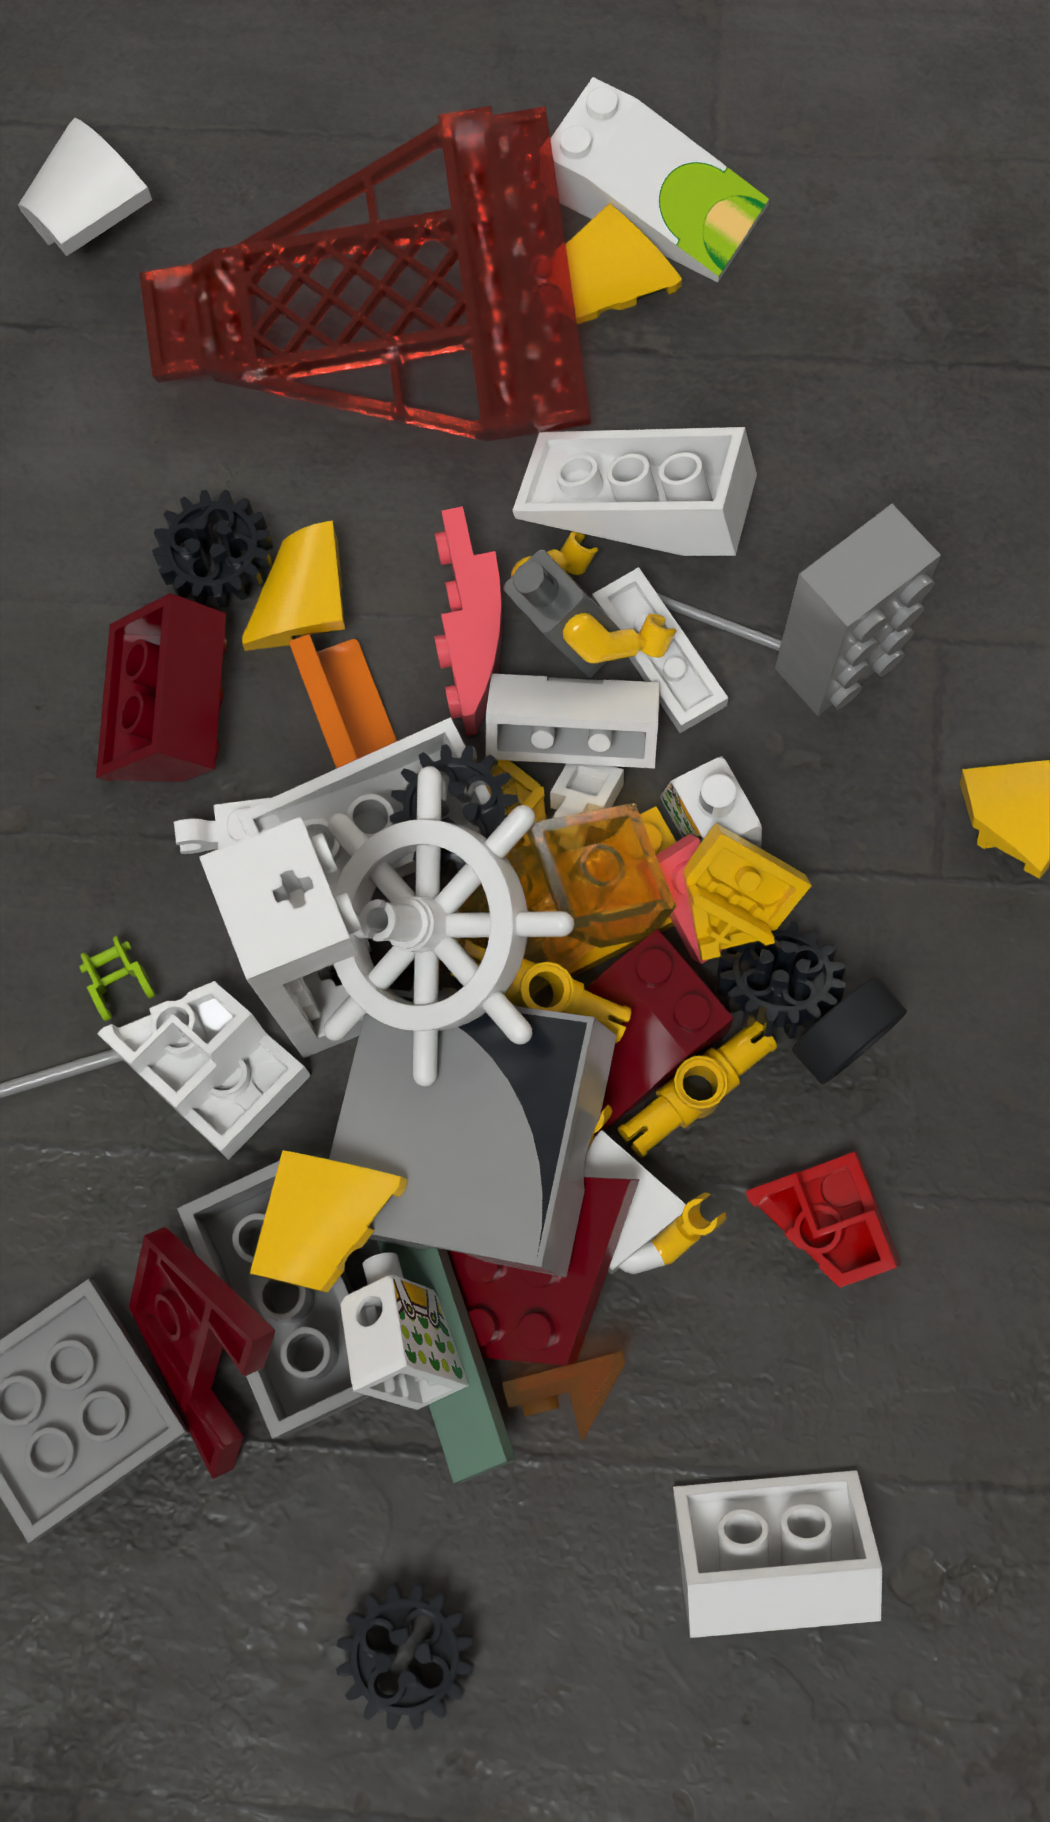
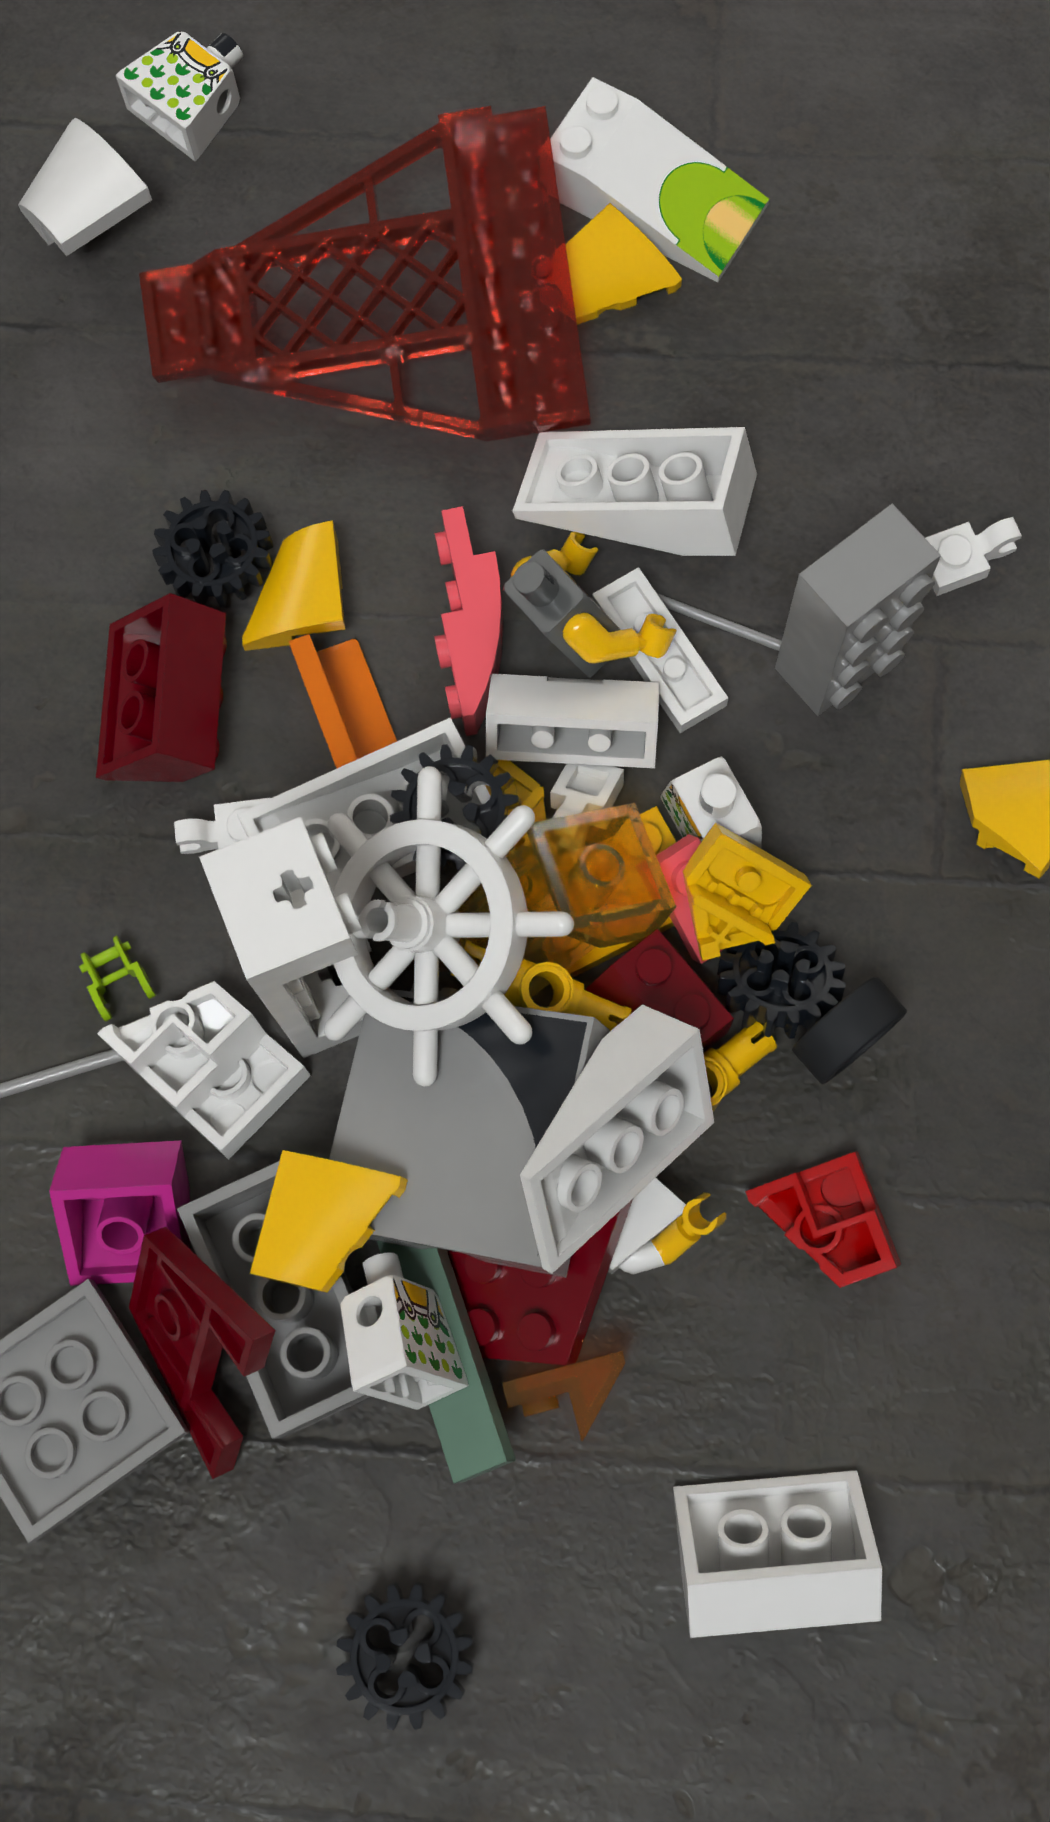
none -> dark pink slope [49,1140,190,1286]
none -> white torso [116,32,243,161]
none -> white slope [520,1005,714,1274]
none -> white plate [925,517,1022,596]

